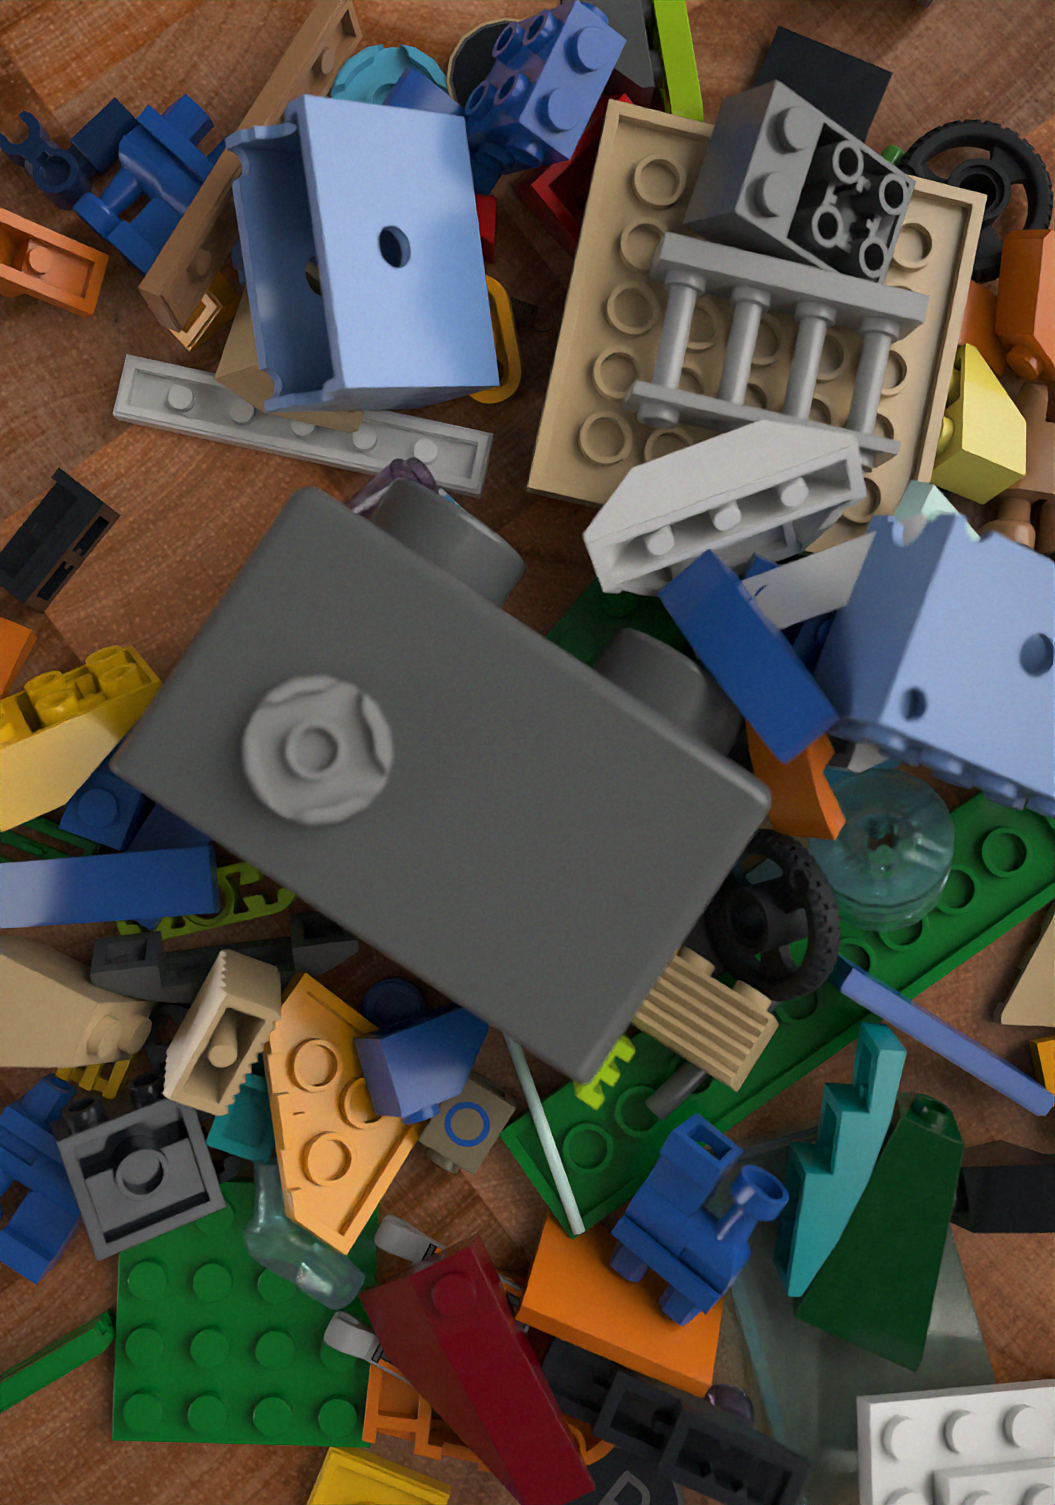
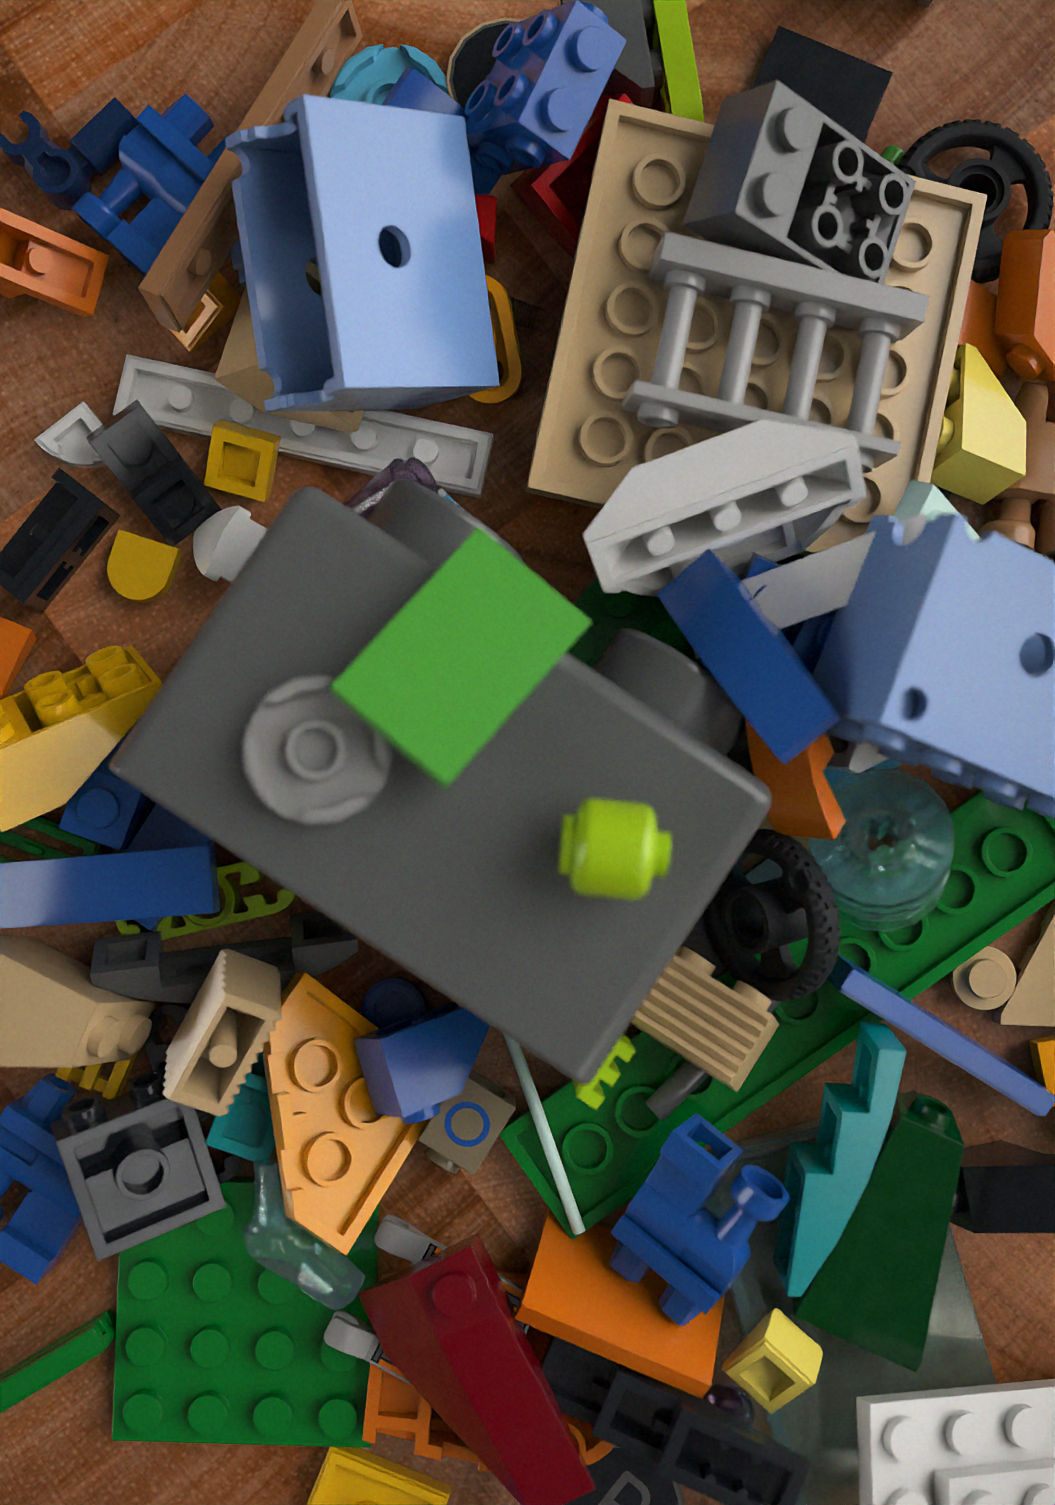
none -> white tile [34,401,107,468]
none -> black slope [86,399,222,547]
none -> yellow tile [107,529,183,603]
none -> white tile [193,505,268,583]
none -> yellow tile [204,419,281,502]
none -> bright green tile [331,527,592,791]
none -> lime head [558,798,671,901]
none -> light yellow slope [722,1308,823,1414]
none -> tan plate [950,946,1016,1010]

